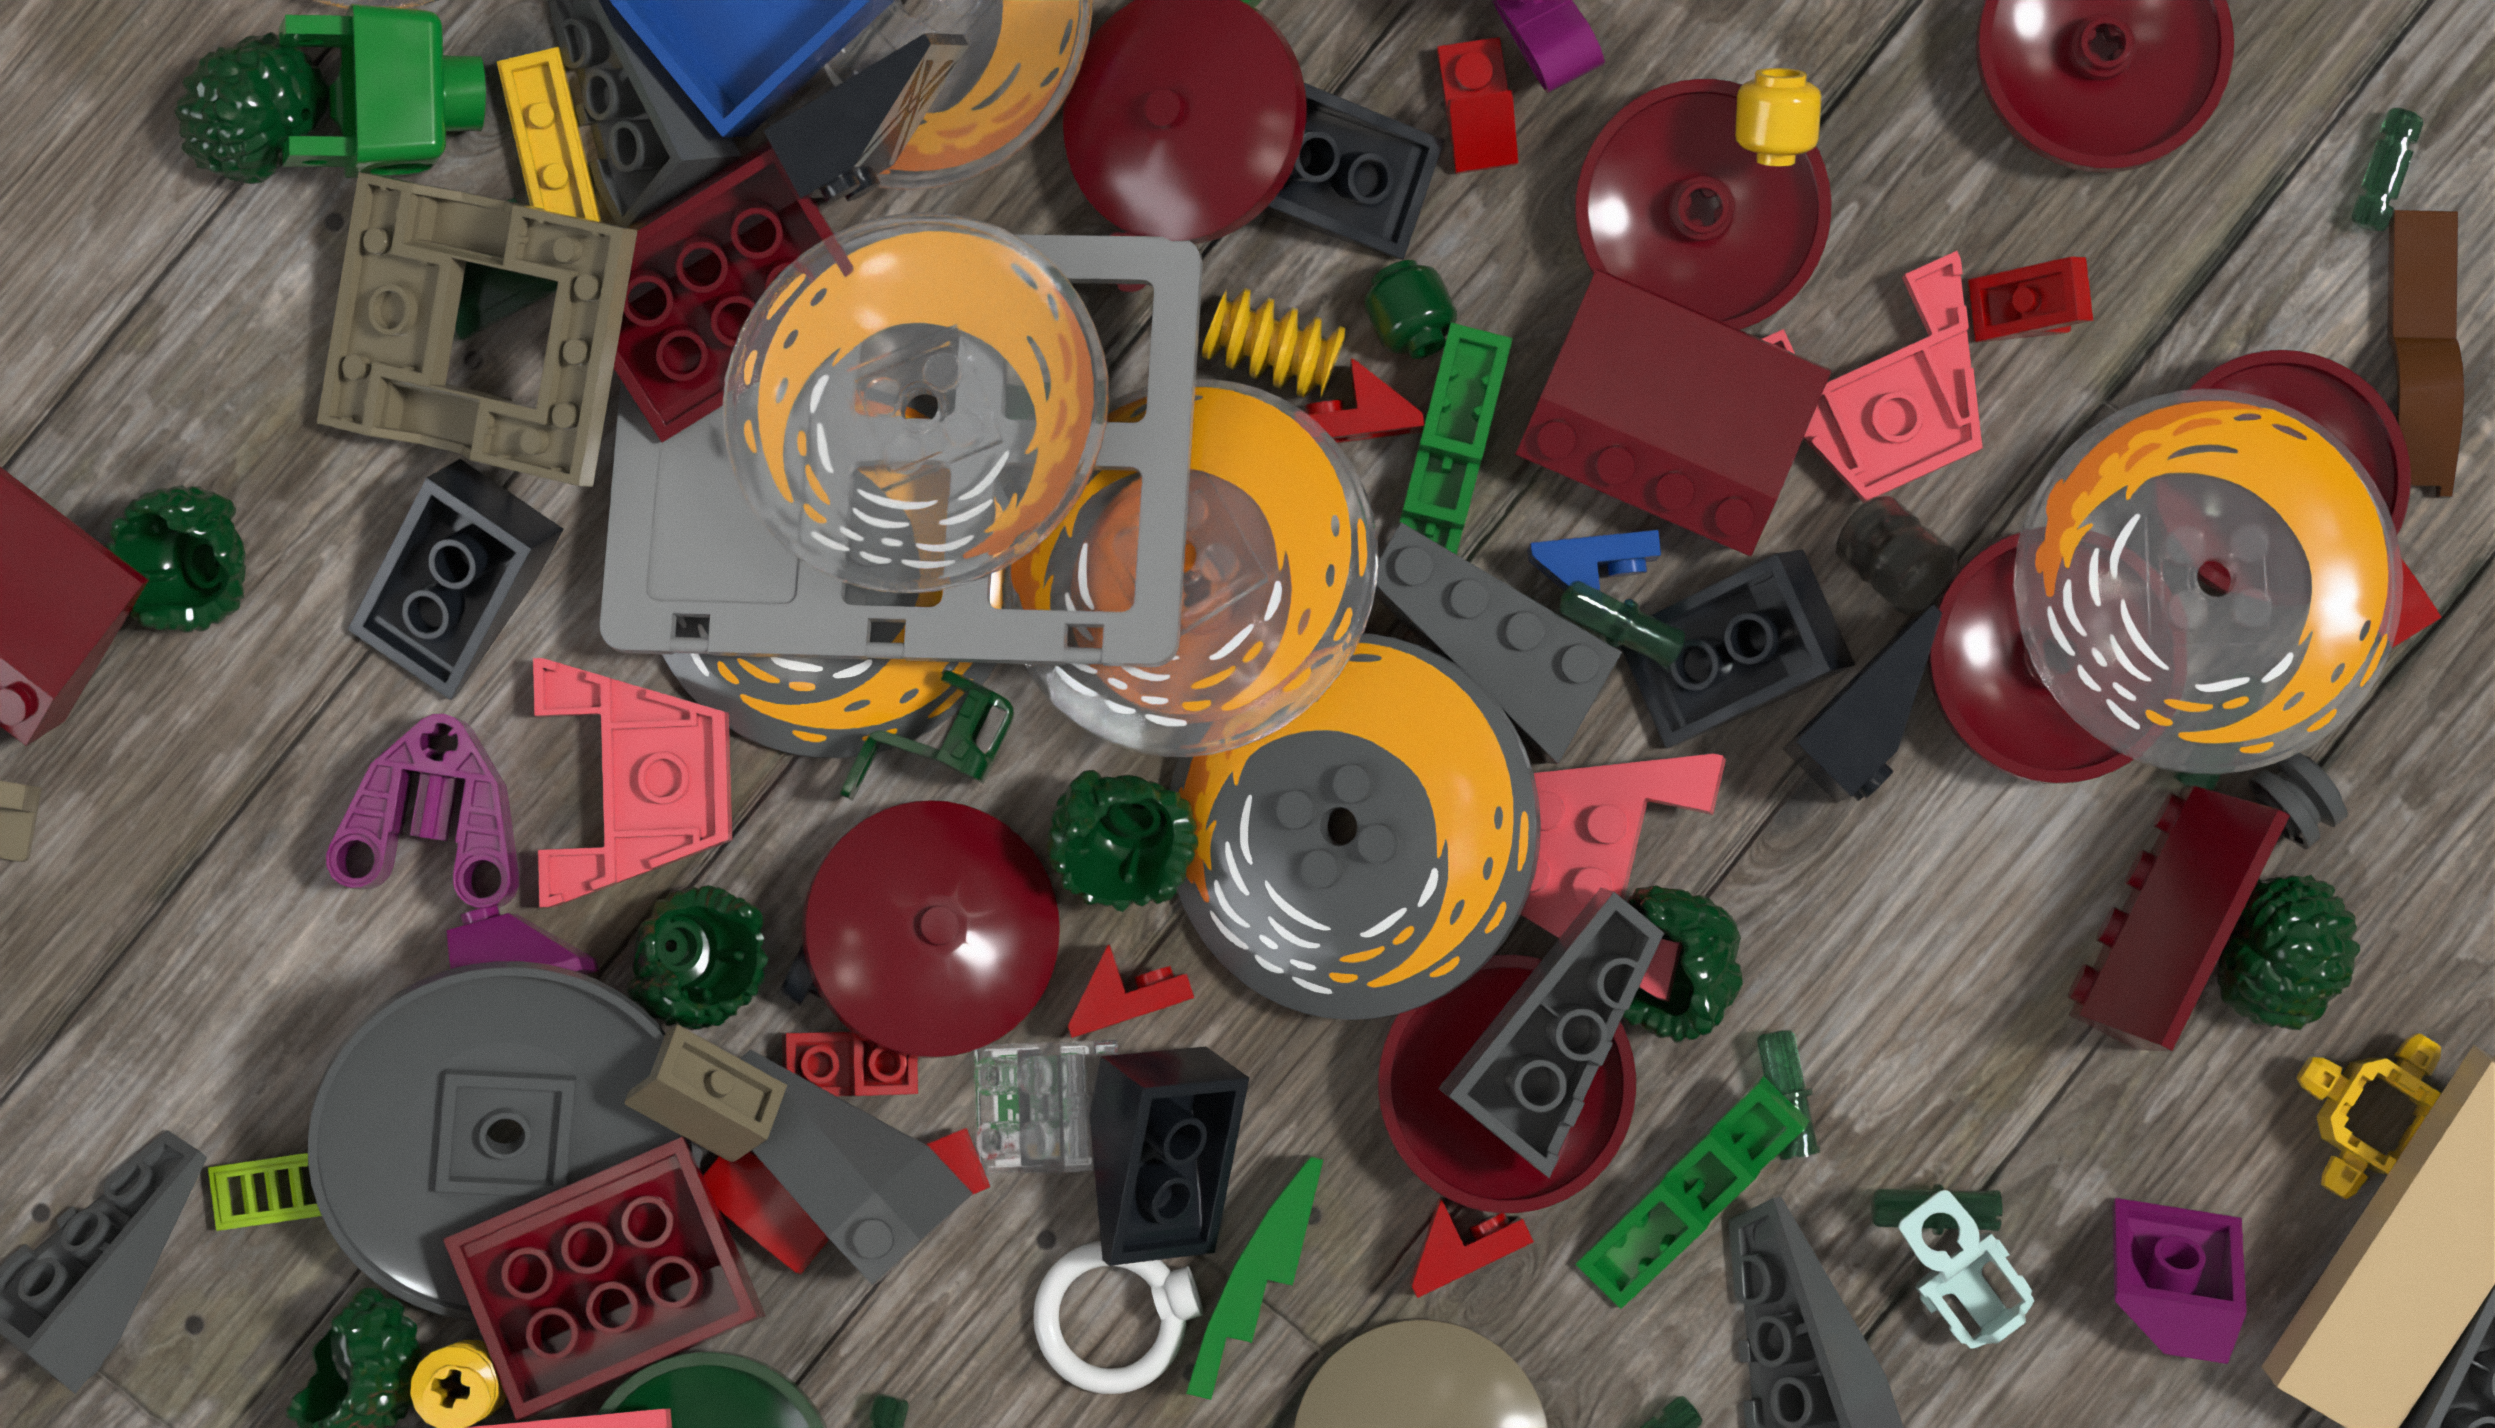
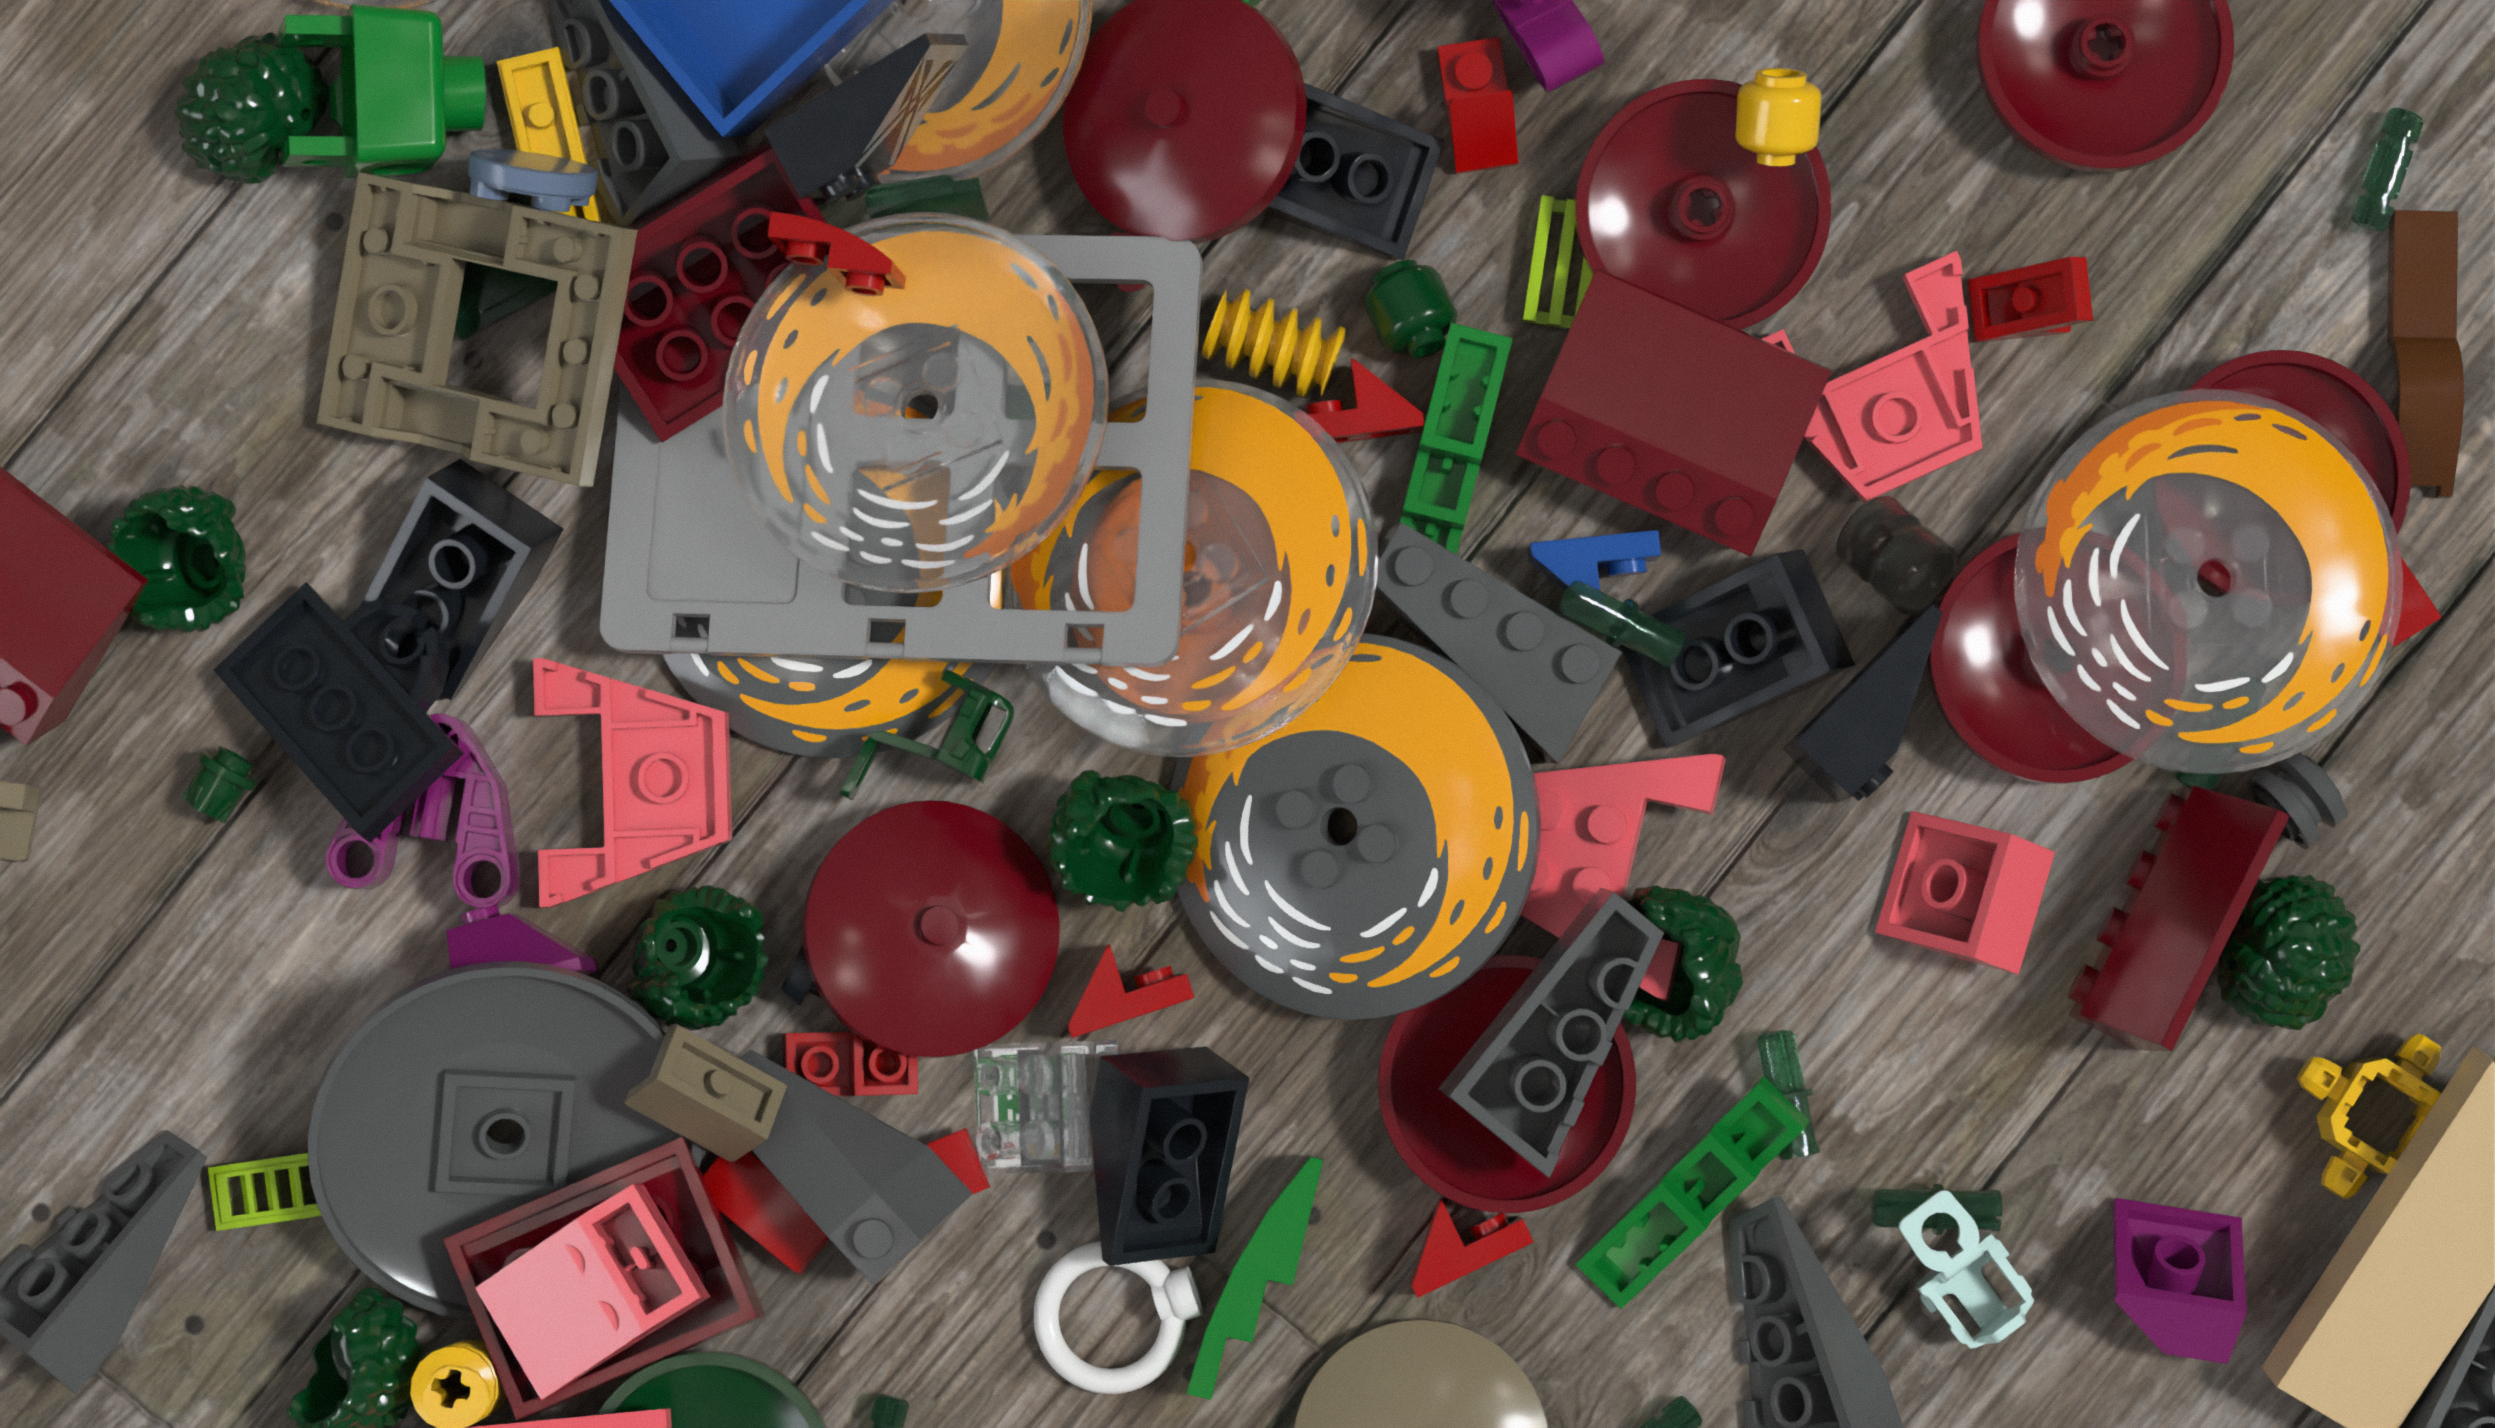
none -> dark green hose [181,746,258,823]
none -> black plate [213,582,464,843]
none -> sand blue tile [467,149,598,212]
none -> coral slope [475,1184,711,1400]
none -> red slope [767,211,906,296]
none -> clear green piece [865,175,990,233]
none -> lime tile [1522,195,1593,330]
none -> coral slope [1875,811,2055,975]

